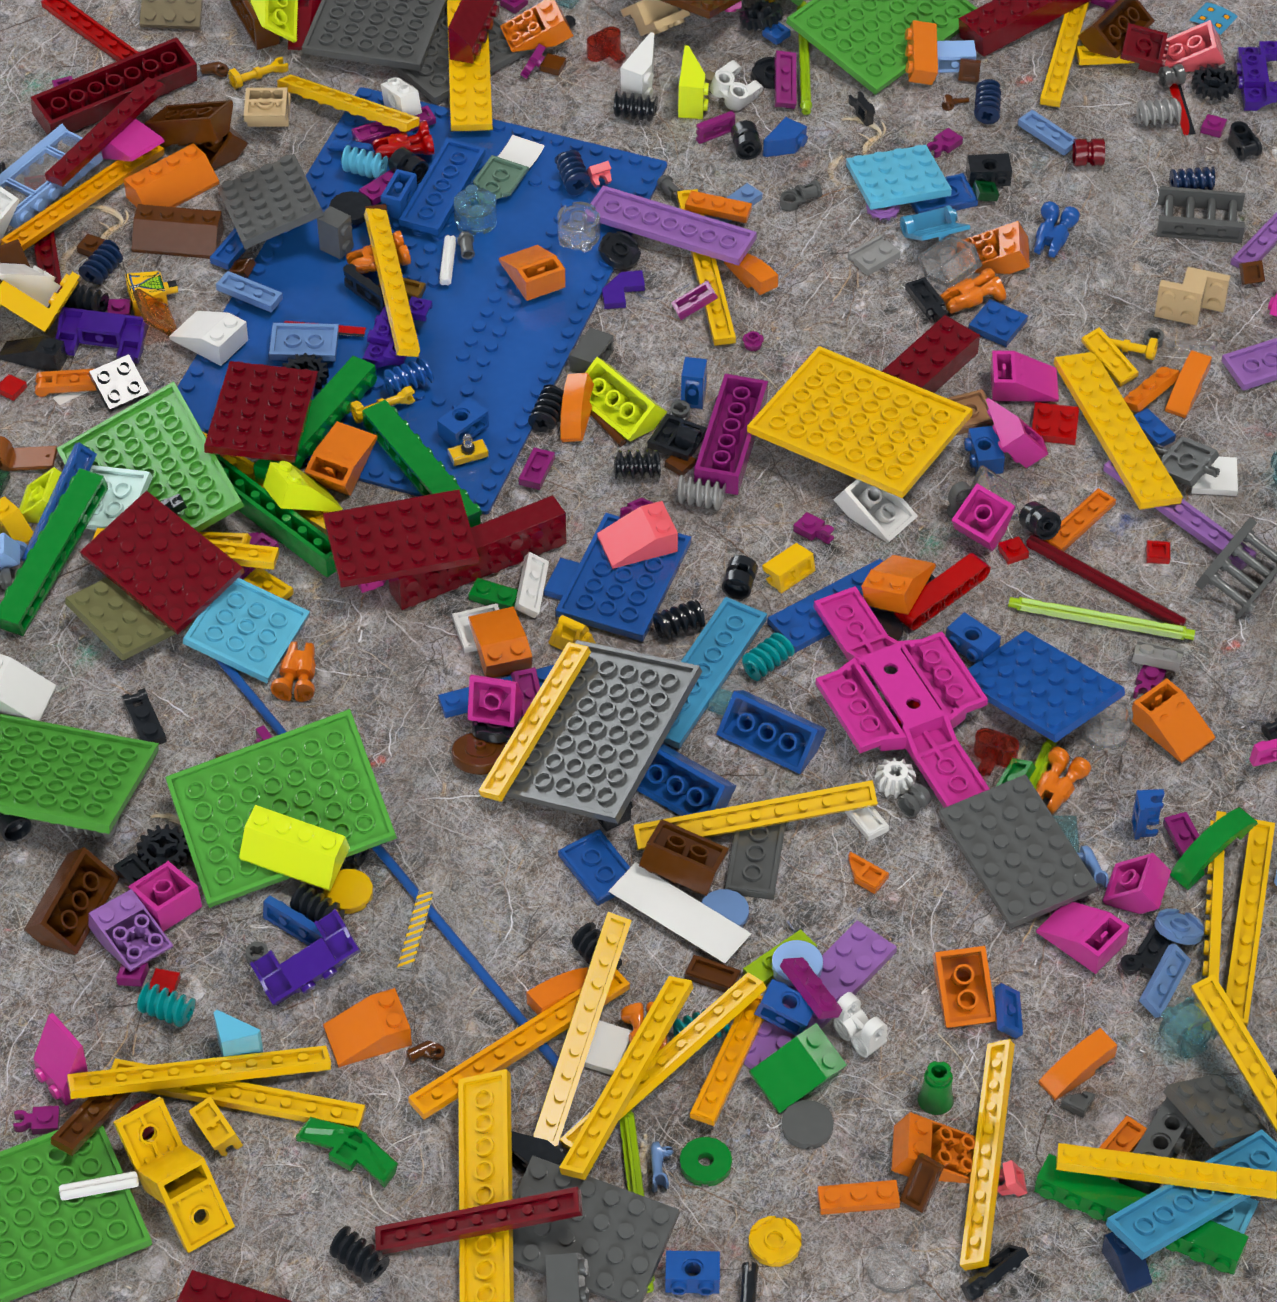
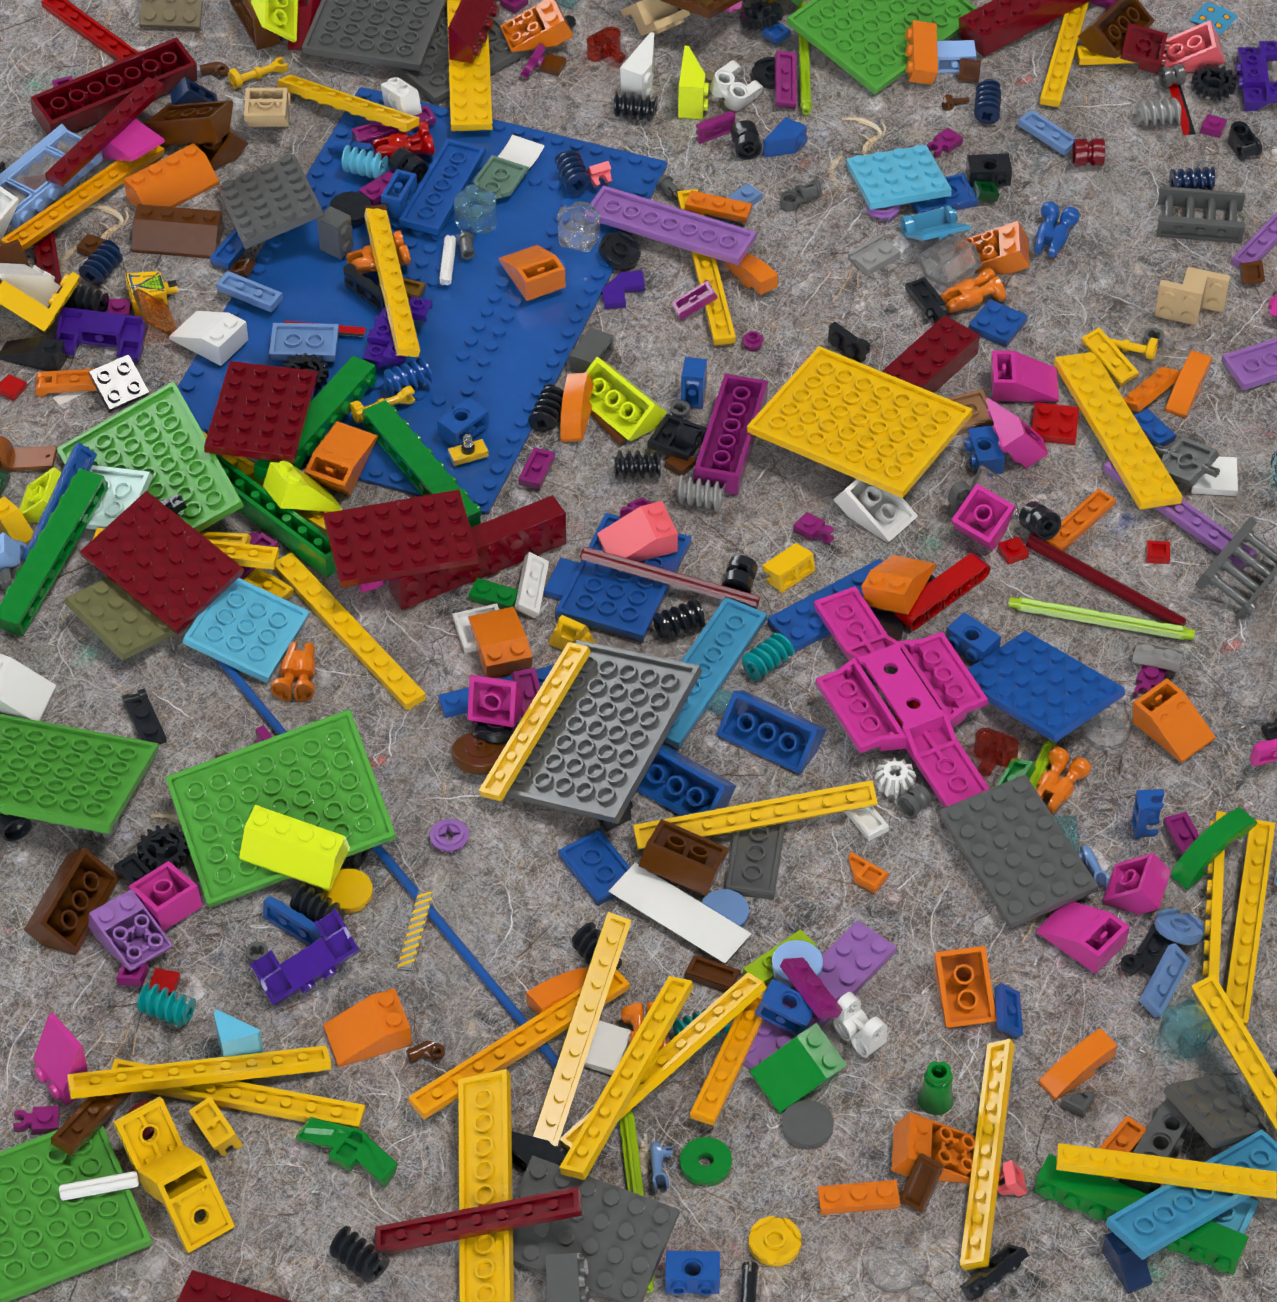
black plate [848,91,875,127] -> none
none -> dark blue slope [169,77,218,105]
none -> yellow plate [274,552,426,711]
none -> medium lavender gear [430,819,469,853]
none -> axle [580,546,760,609]
none -> black hinge [828,322,870,363]

